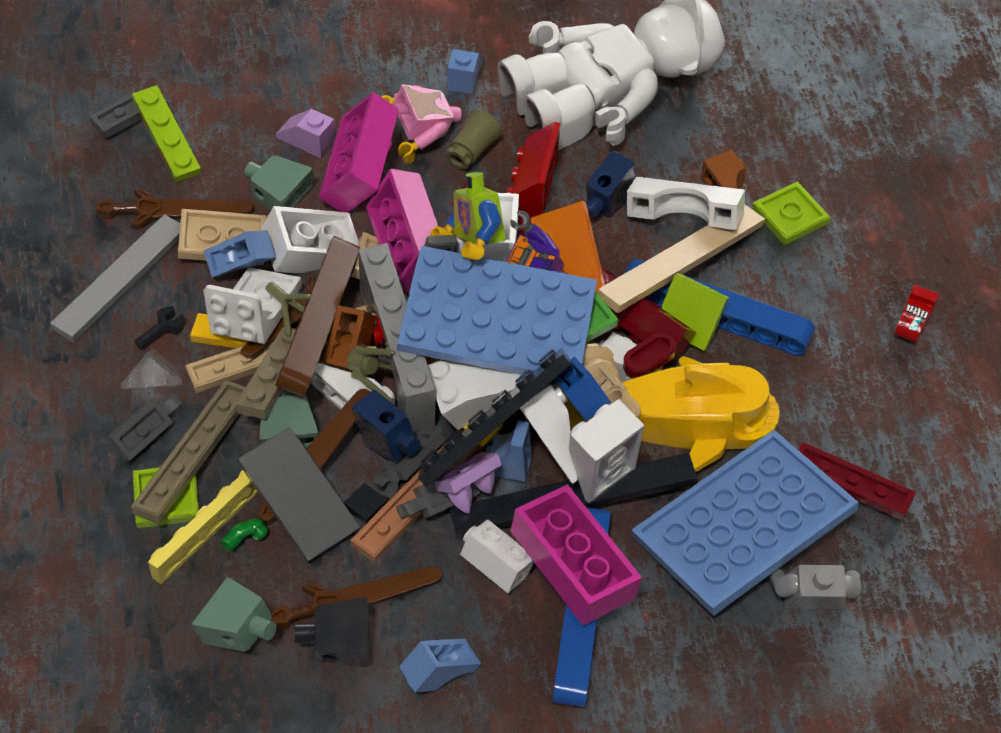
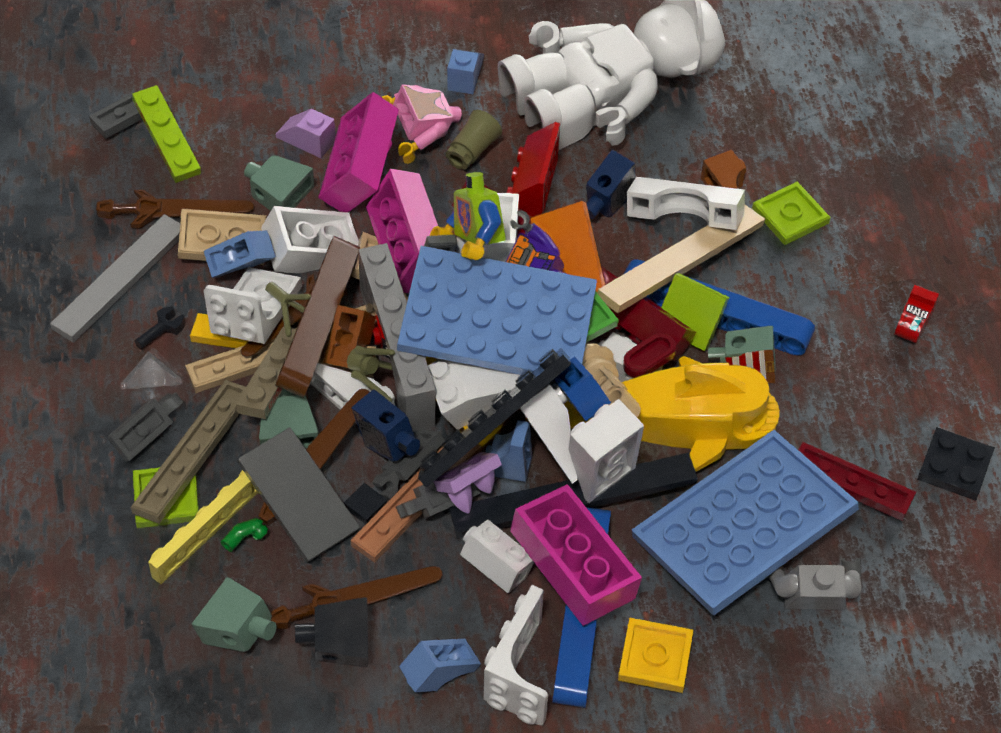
none -> white bracket [484,585,548,726]
none -> yellow plate [618,617,693,693]
none -> sand green torso [708,326,775,383]
none -> black plate [917,427,995,501]

